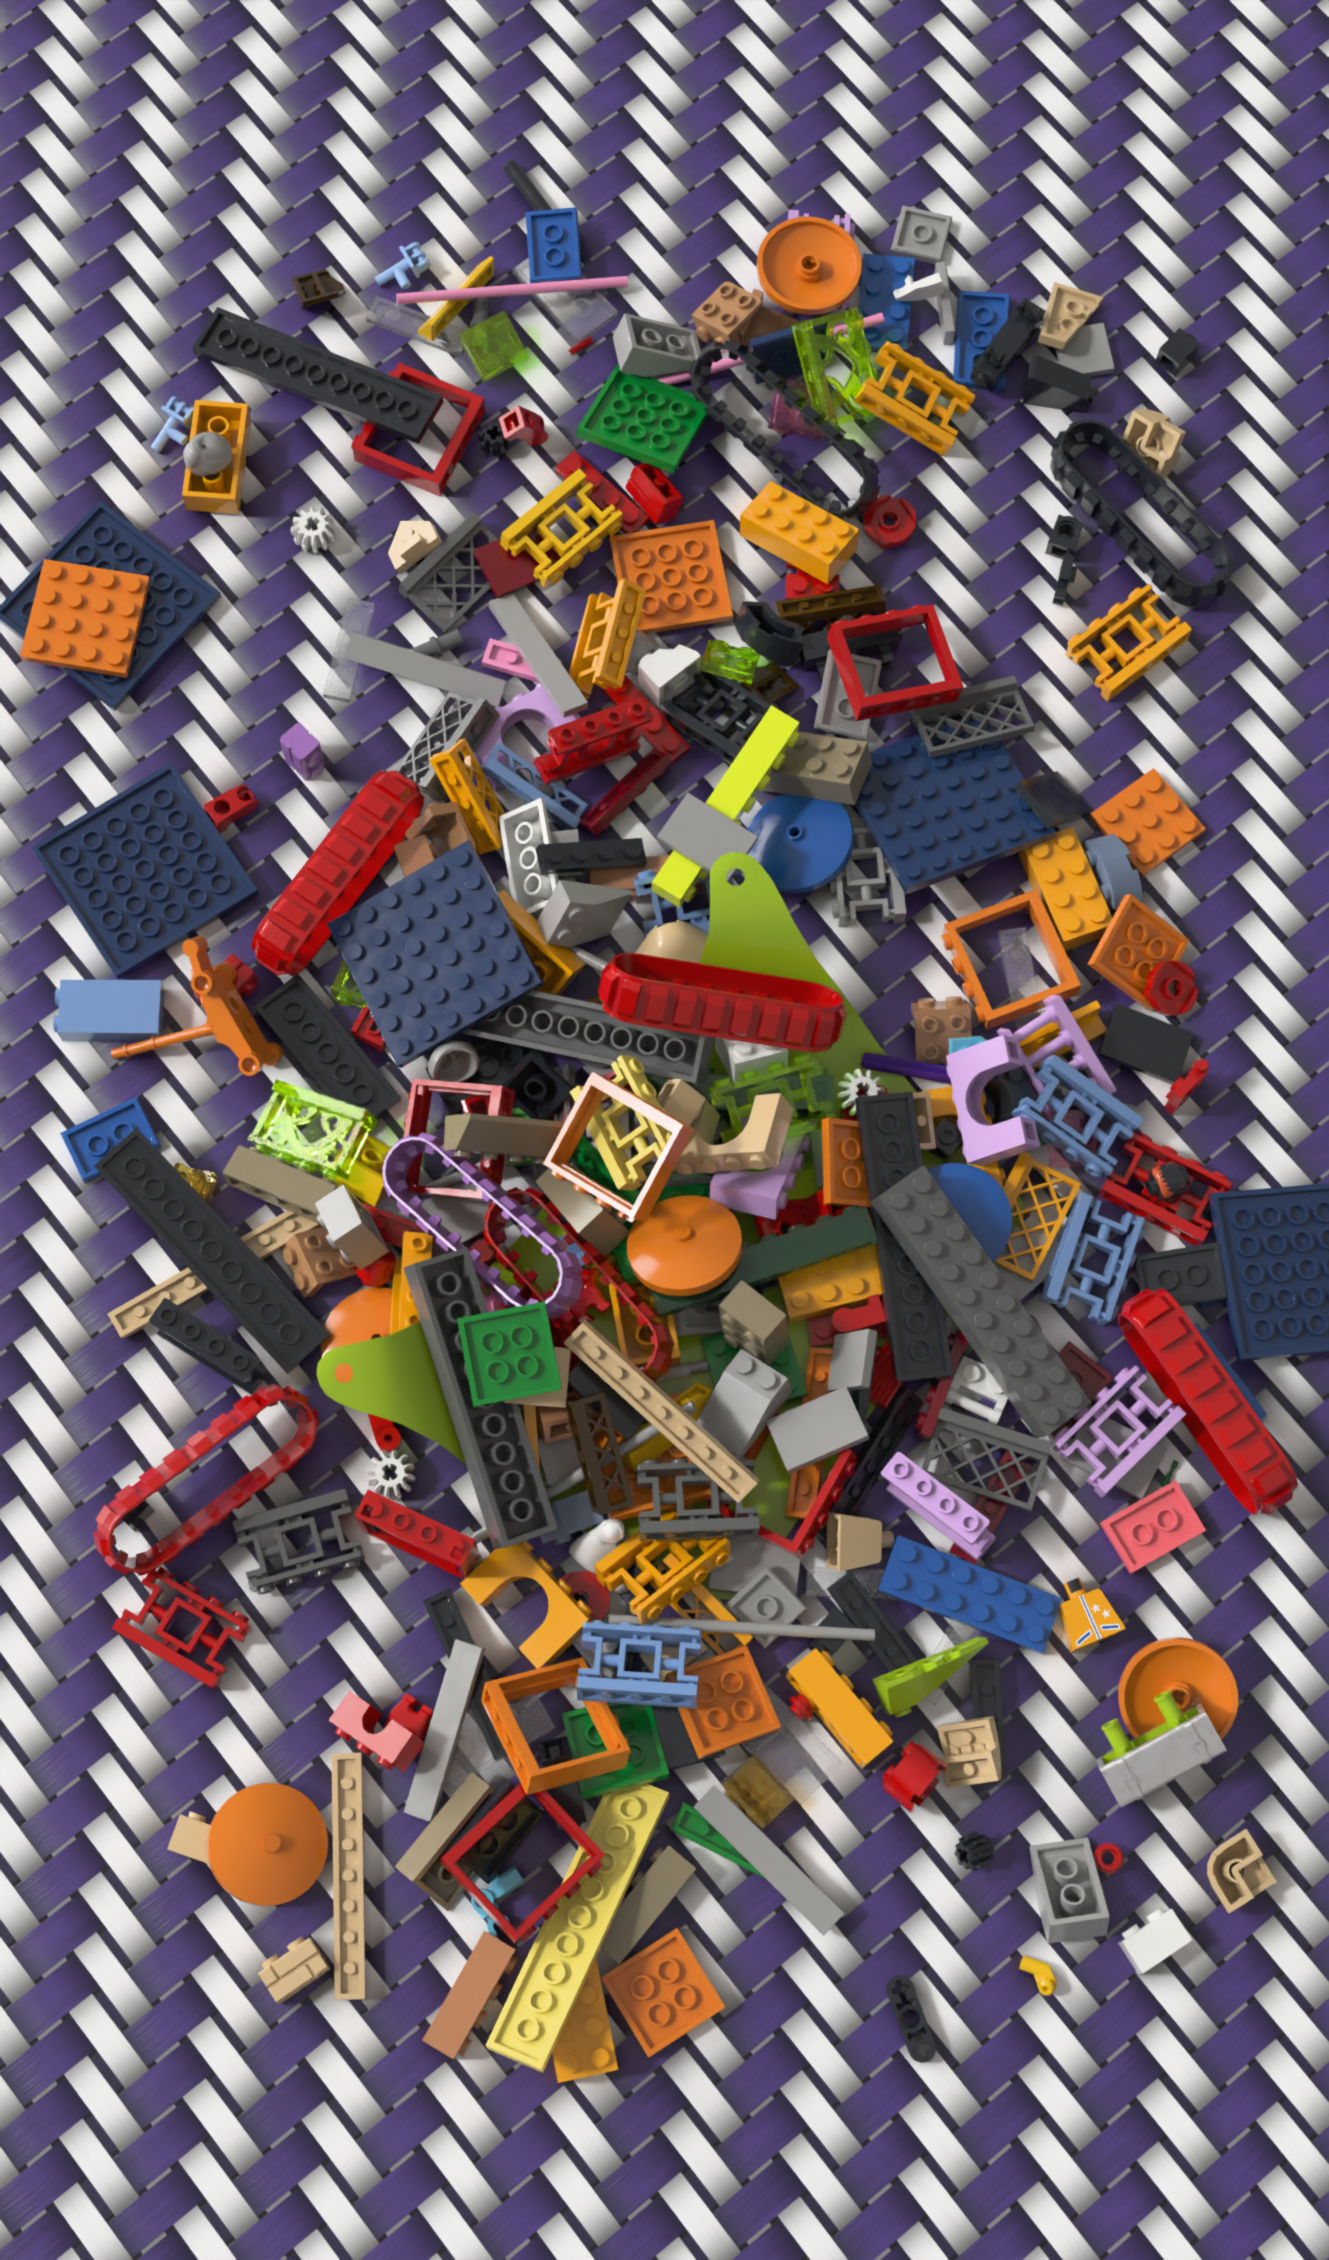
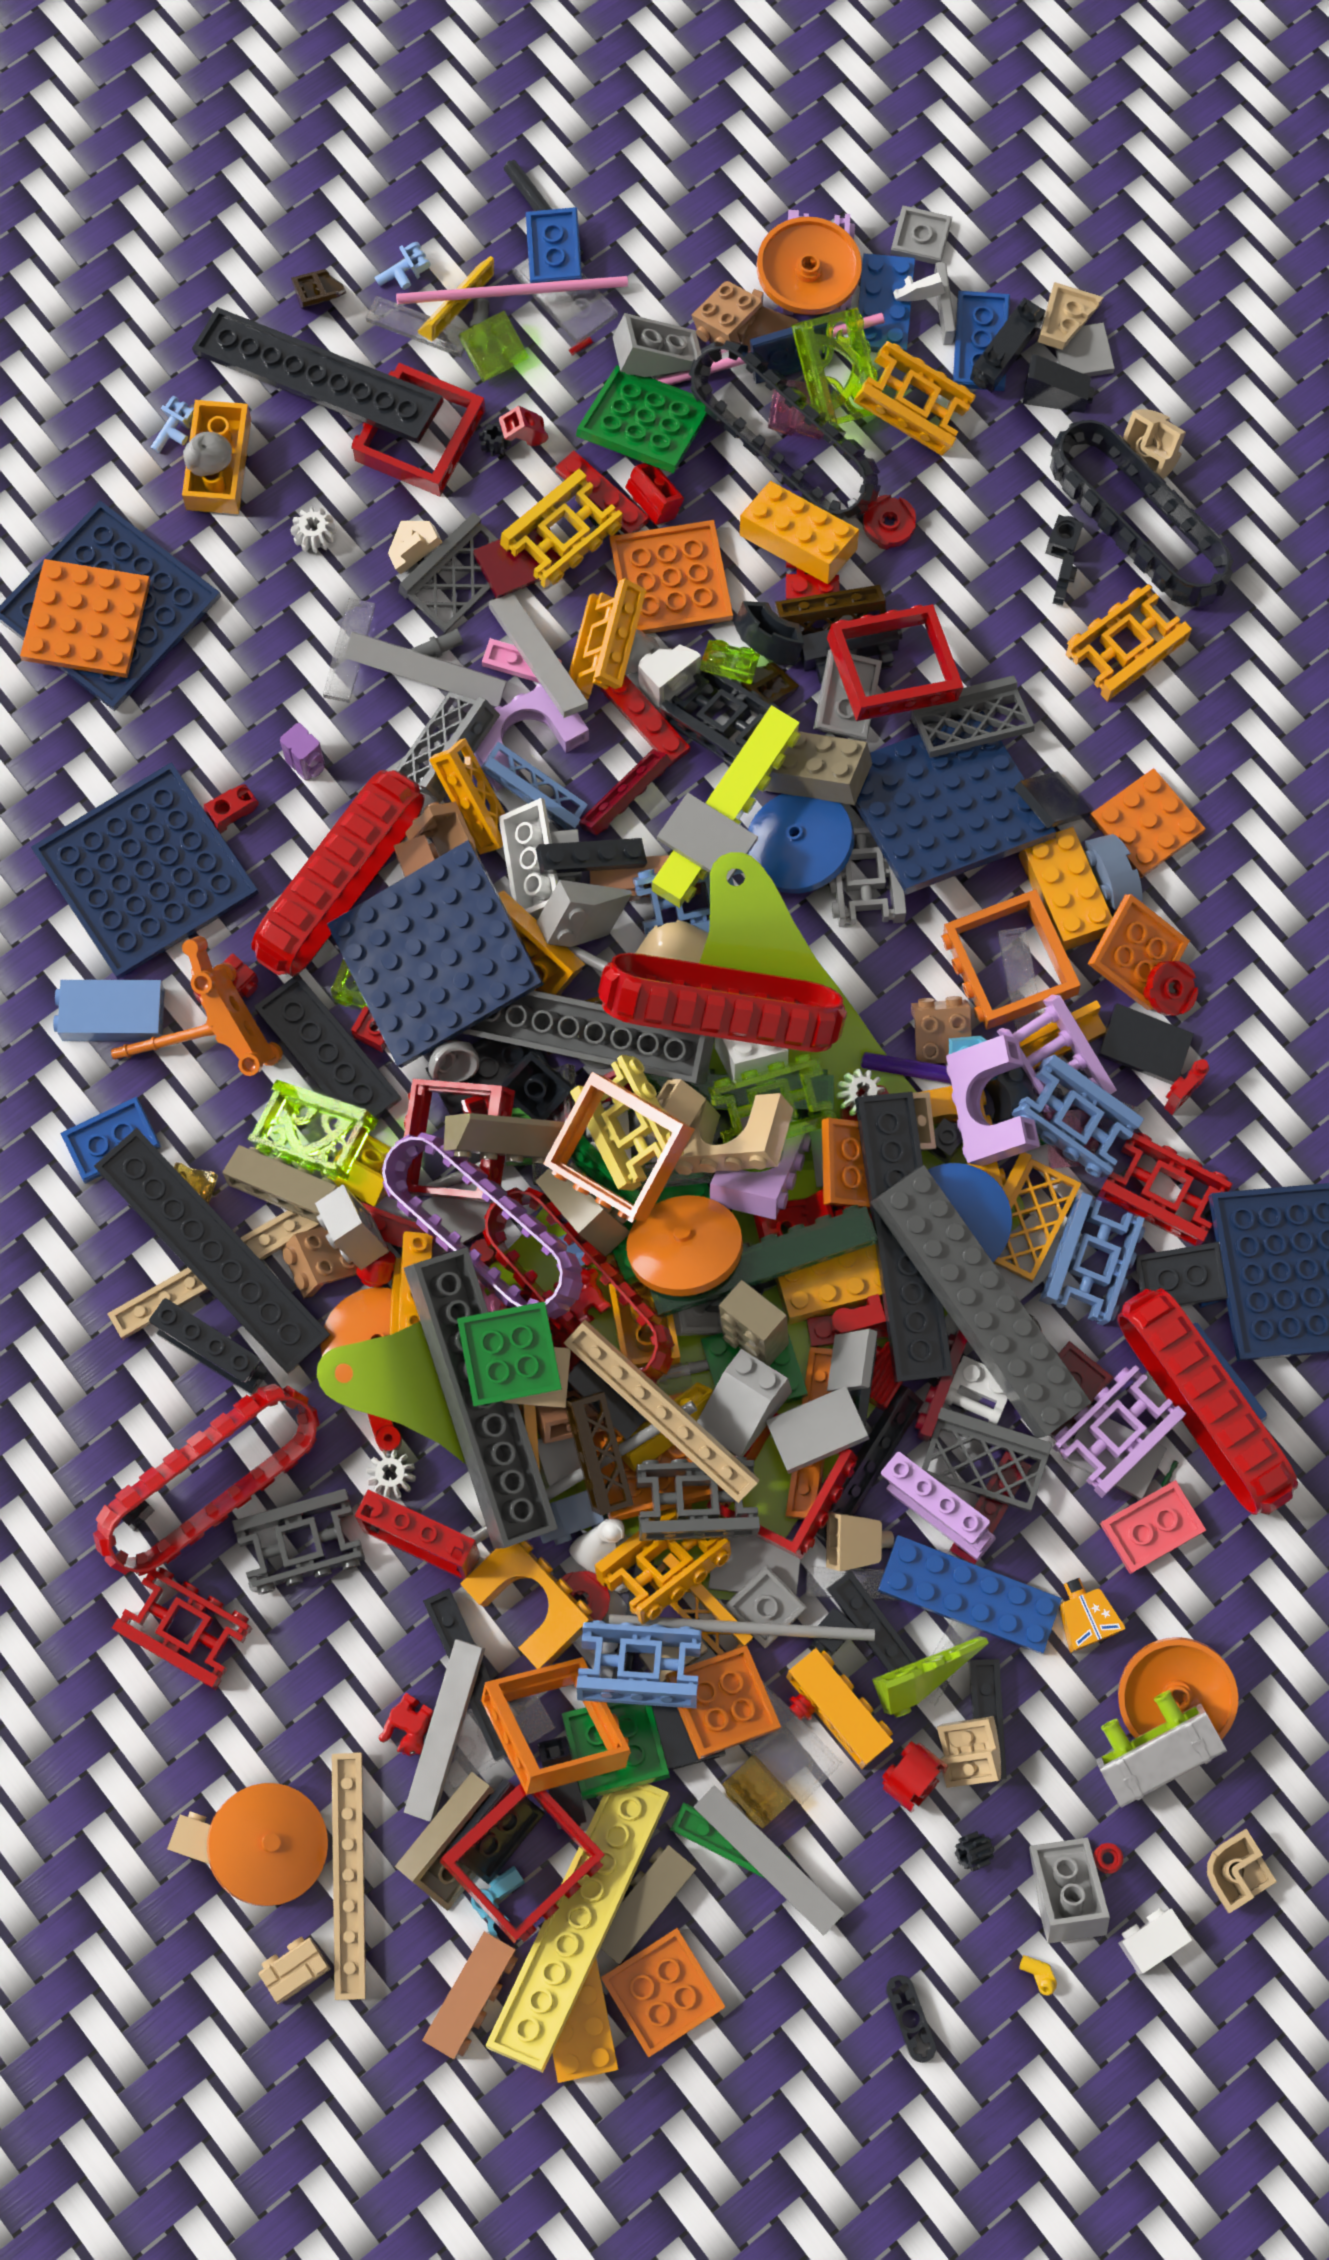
arch [328,1691,425,1773] -> none
red fence [533,697,654,785] -> none
black head [1145,1161,1190,1203] -> none
black brick [1155,328,1200,377] -> none

